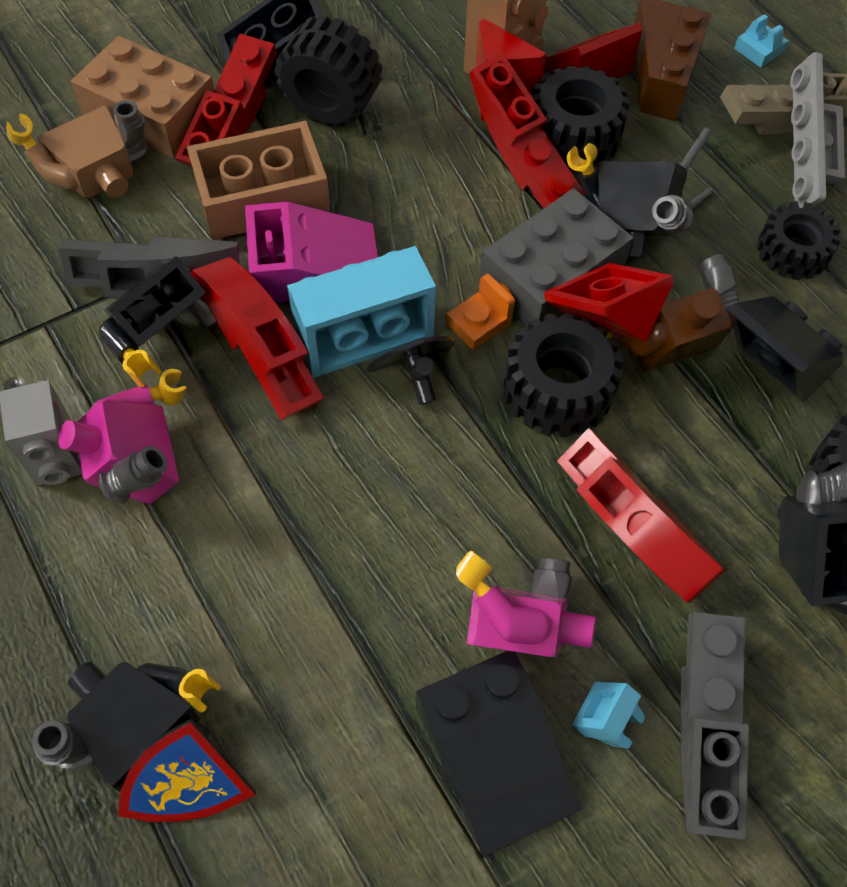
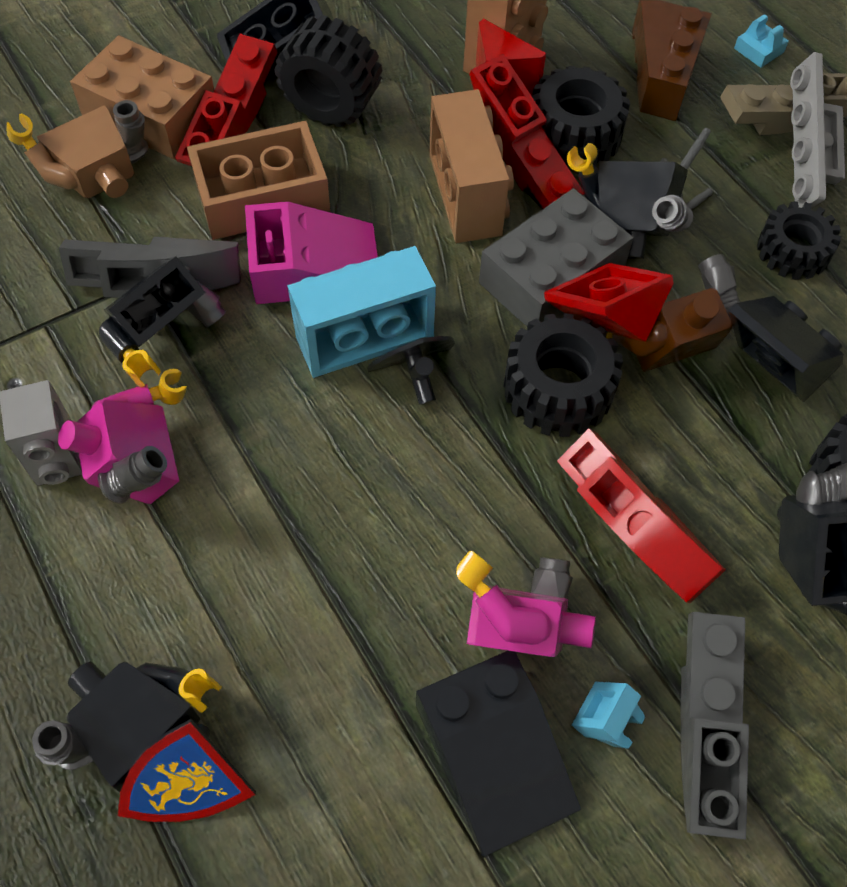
red slope [190,257,324,421] -> none
orange bracket [446,273,515,351] -> none
red slope [544,22,643,79] -> none
none -> medium nougat brick [429,89,514,243]

